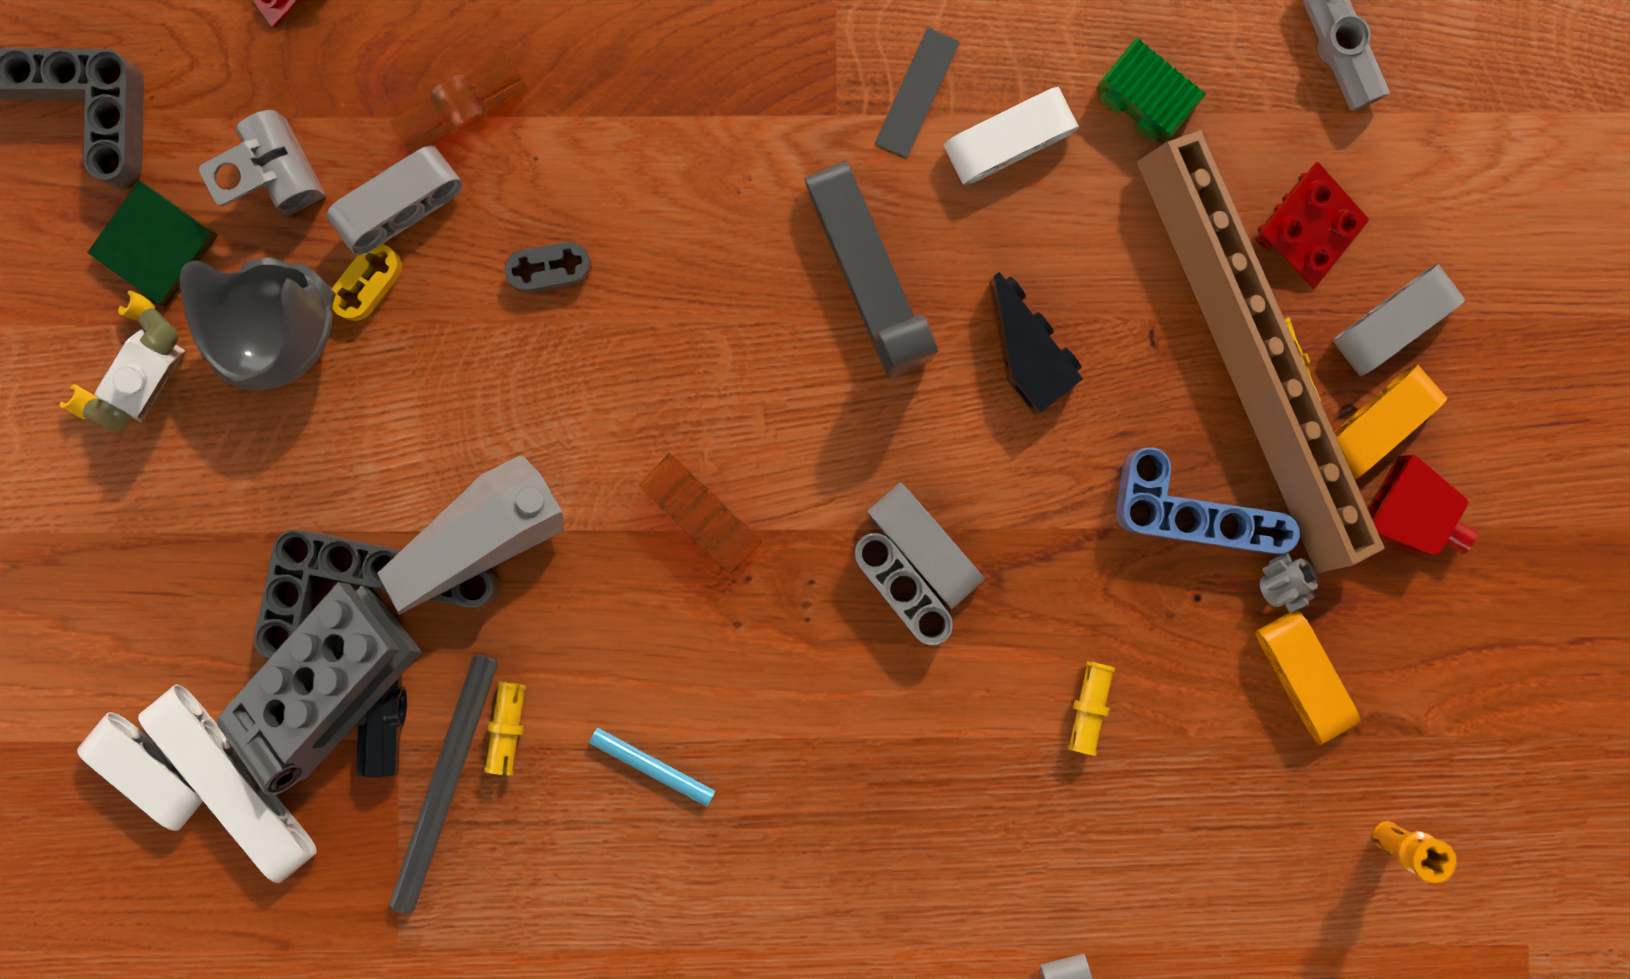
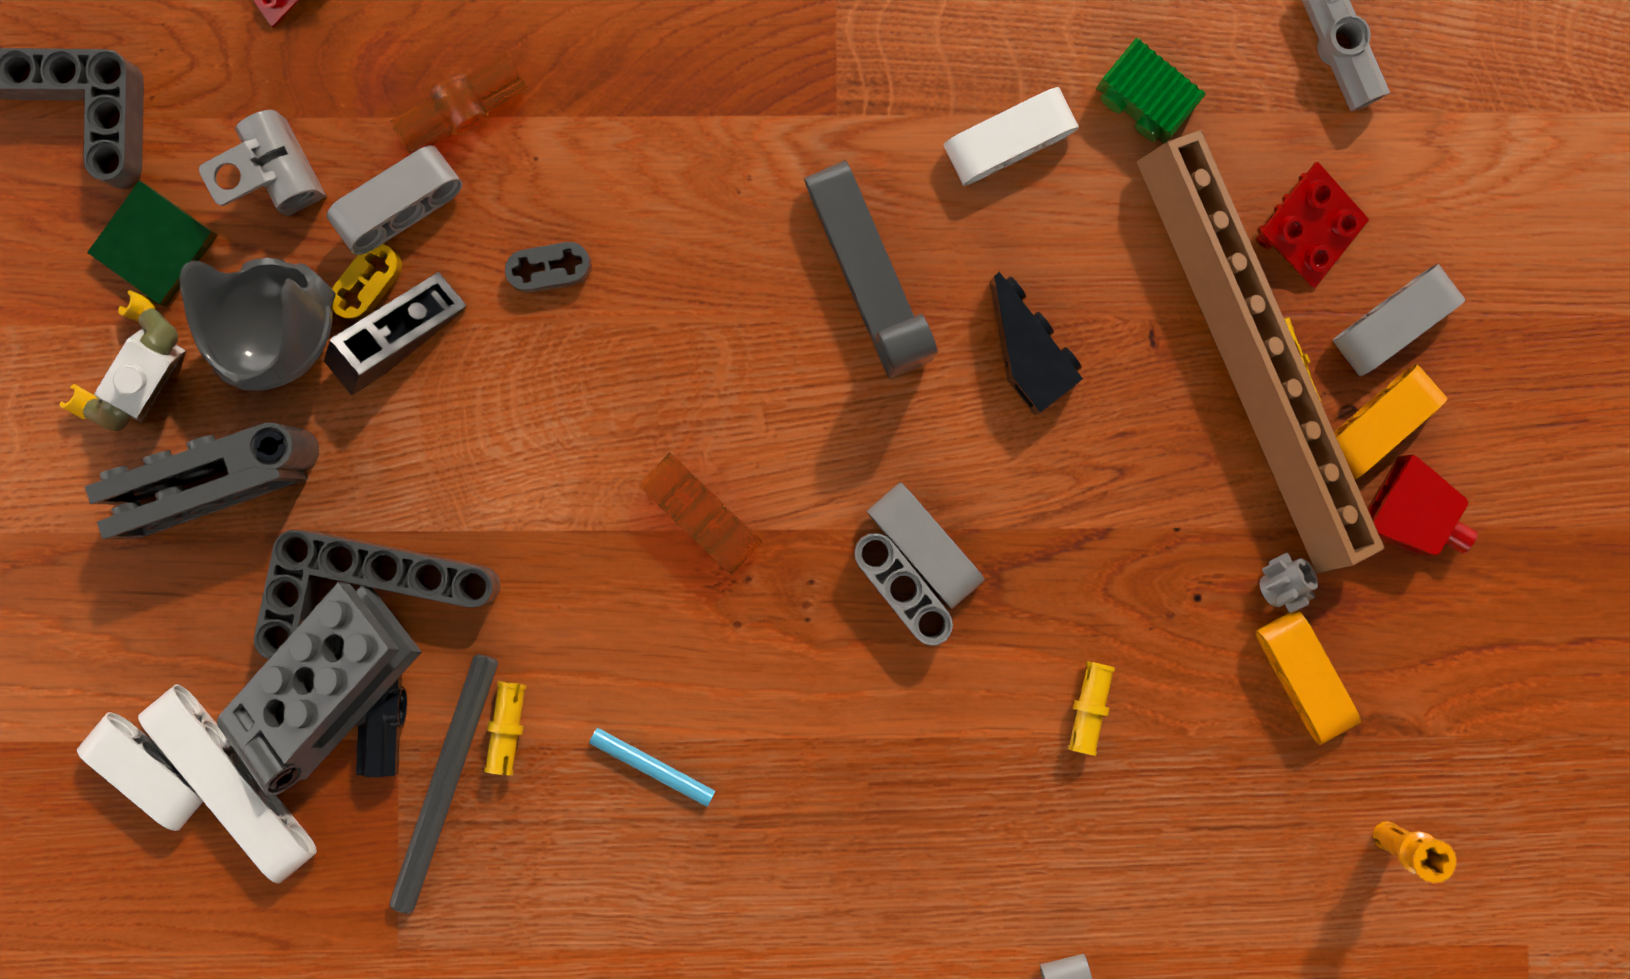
light grey wedge [377,455,564,614] -> none
dark grey sticker [875,27,960,158] -> none
medium blue beam [1116,448,1300,554] -> none
none -> dark grey hinge [84,423,319,539]
none -> black slope [323,272,467,395]

